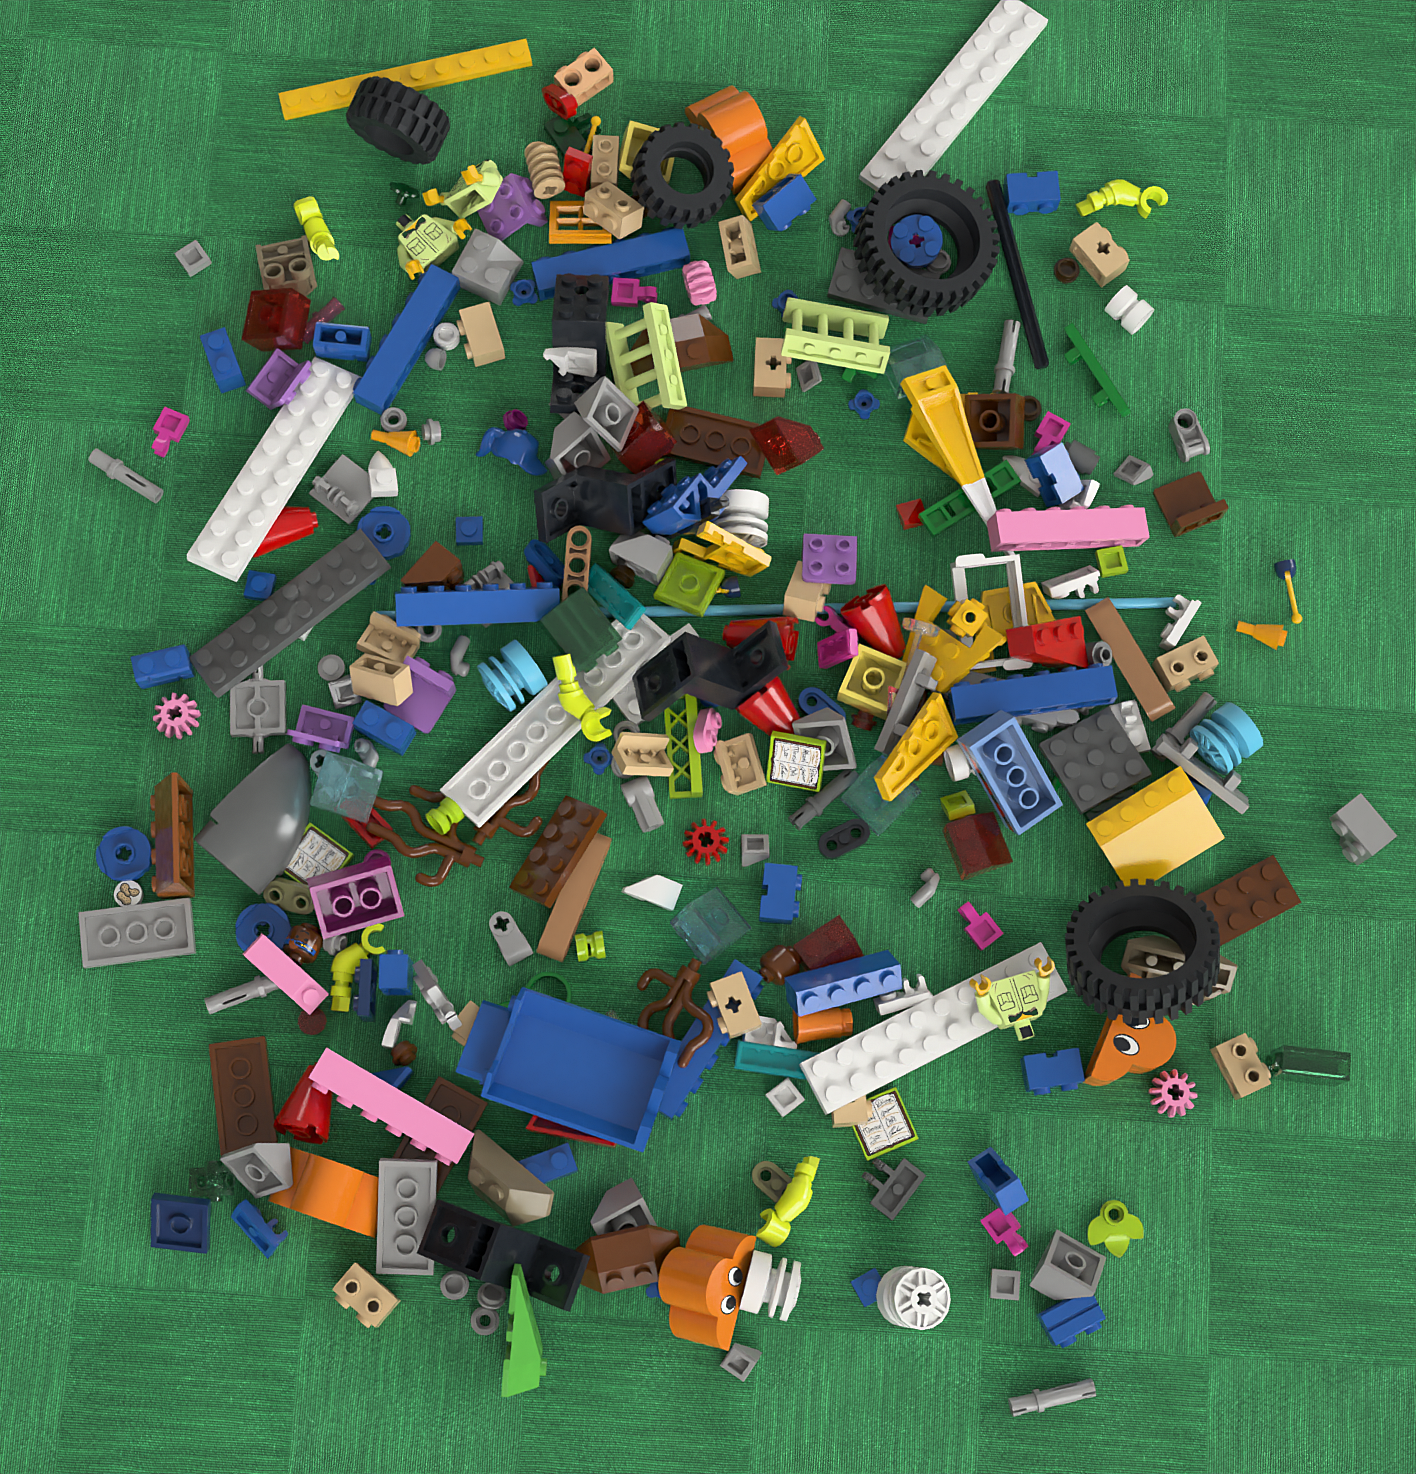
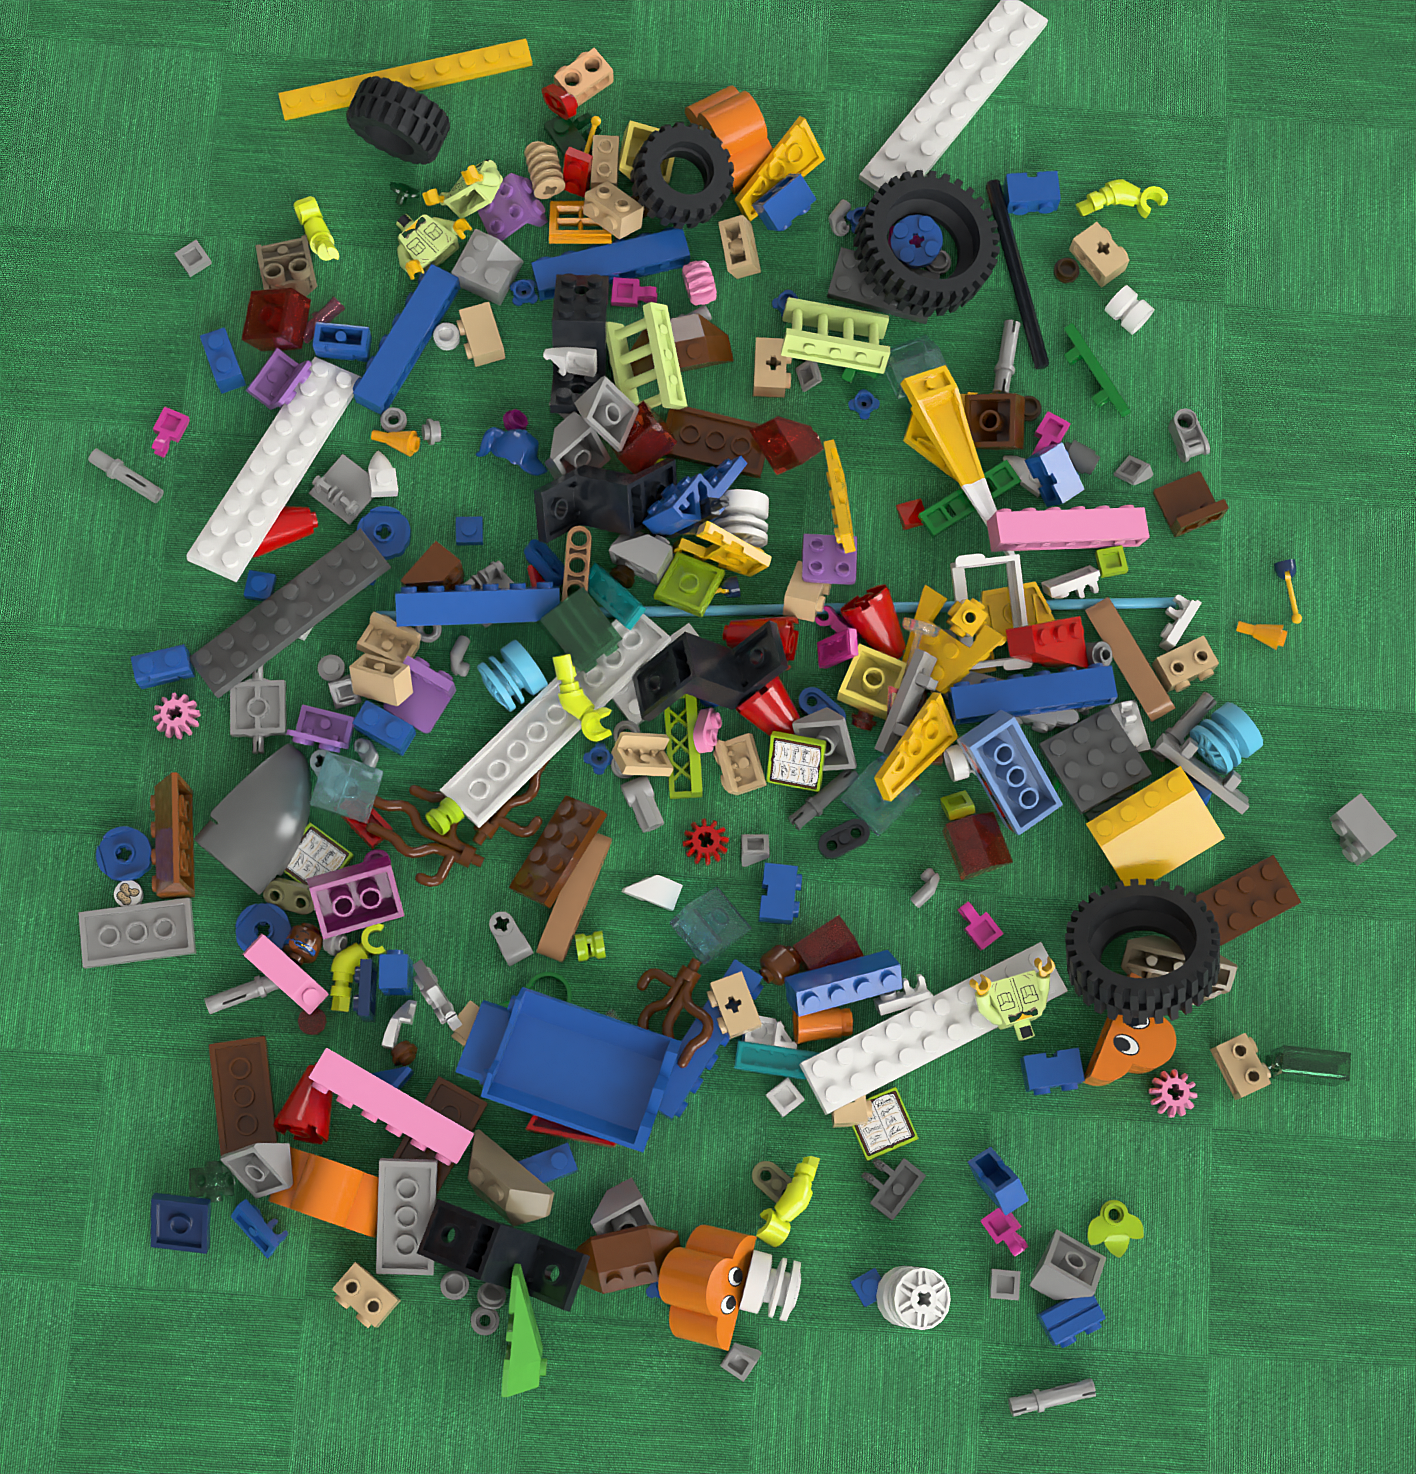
light grey hinge [425,348,447,371] -> none
white slope [1058,480,1100,510] -> none
none -> yellow wing [824,439,856,554]

